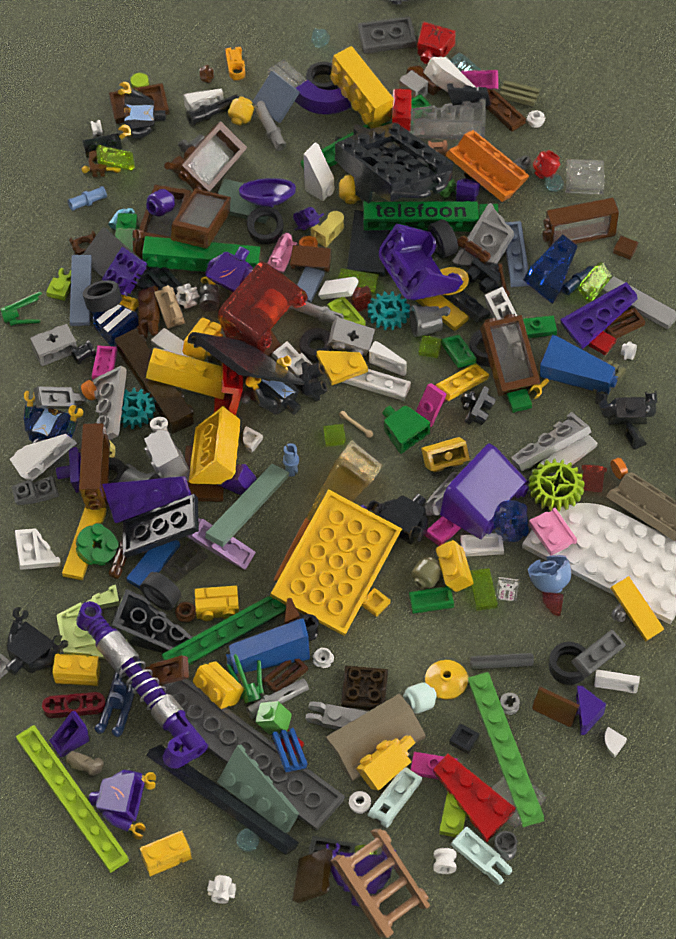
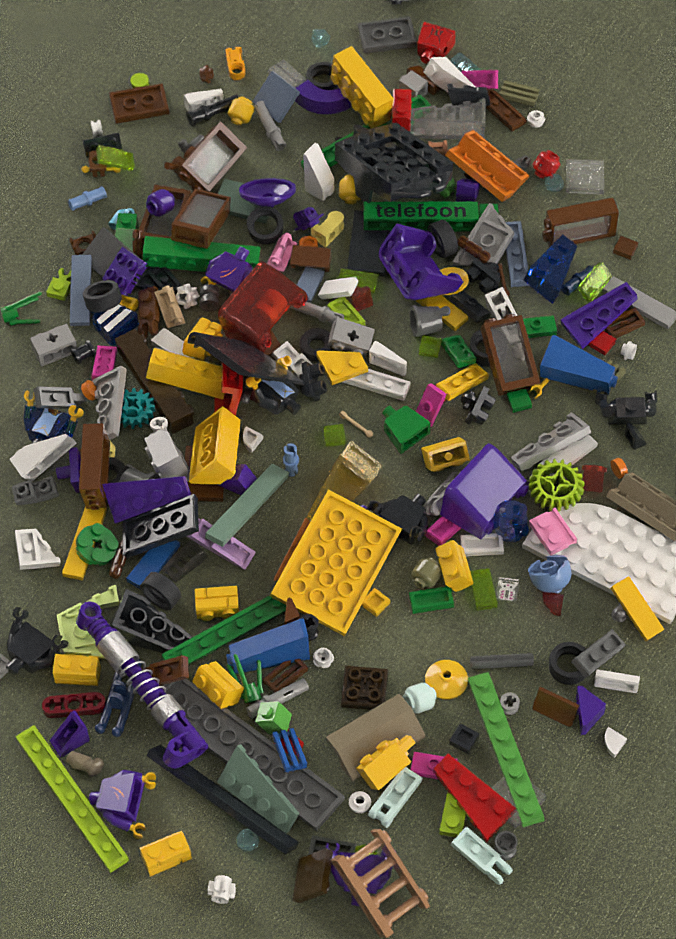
torso [118,82,166,140] -> none
reddish brown plate [175,602,196,622] -> none
light grey hinge [305,701,367,730] -> none
teal gear [368,291,410,330] -> none
white wheel [434,848,456,874] -> none

